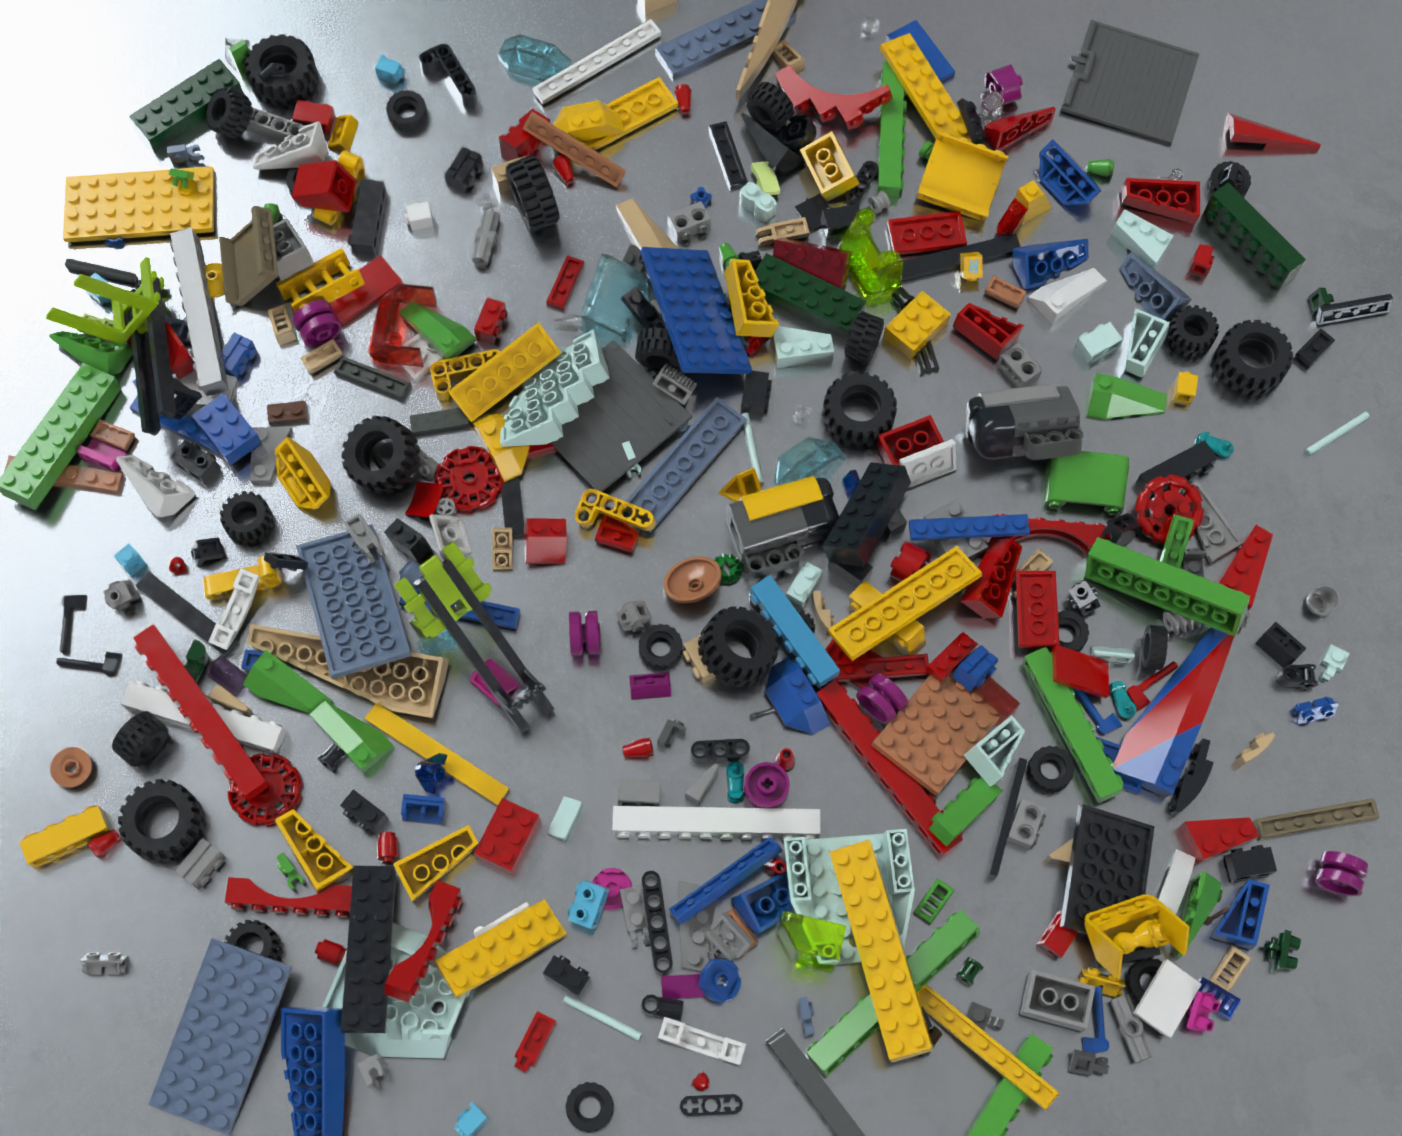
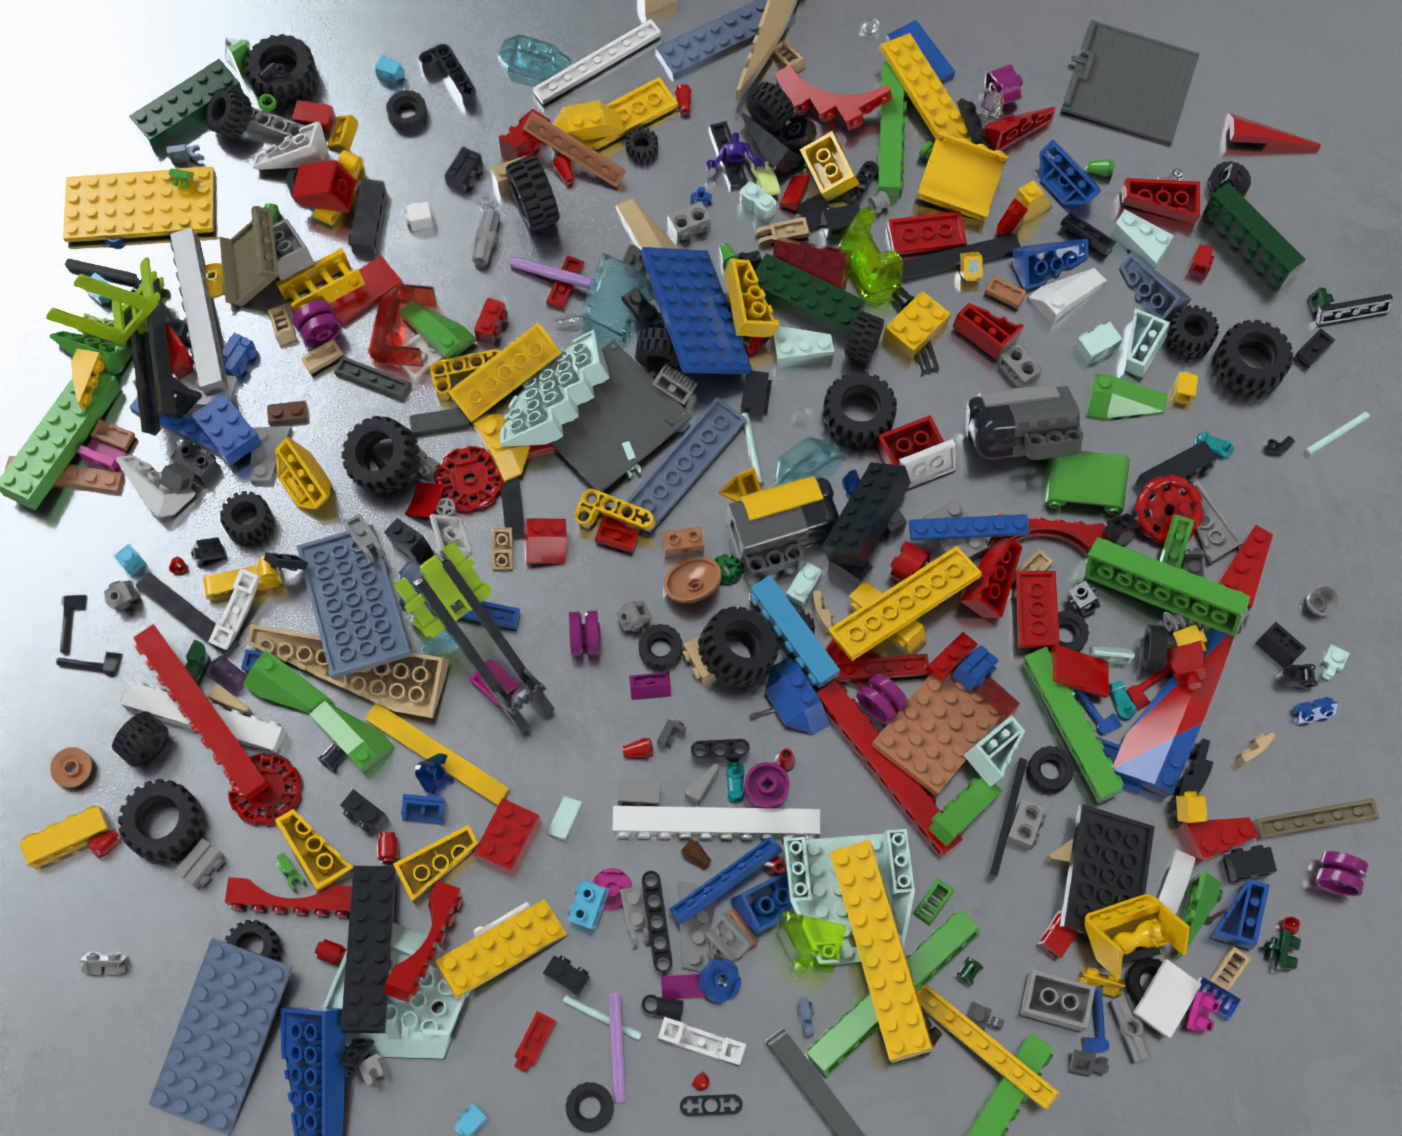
none -> yellow slope [70,348,105,411]
none -> dark grey brick [160,462,195,494]
none -> bright green cone [258,94,276,114]
none -> black hinge [338,1038,375,1077]
none -> lavender axle [509,256,595,289]
none -> lavender axle [609,993,626,1103]
none -> black tyre [626,127,658,163]
none -> nougat brick [662,527,704,558]
none -> reddish brown cone [681,838,712,869]
none -> dark purple piece [706,132,765,172]
none -> red slope [779,174,809,211]
none -> black plate [1060,212,1116,255]
none -> red torso [1166,640,1207,690]
none -> yellow brick [1173,624,1207,651]
none -> yellow brick [1176,791,1207,823]
none -> black arm [1266,436,1295,453]
none -> red hinge [1282,917,1300,935]

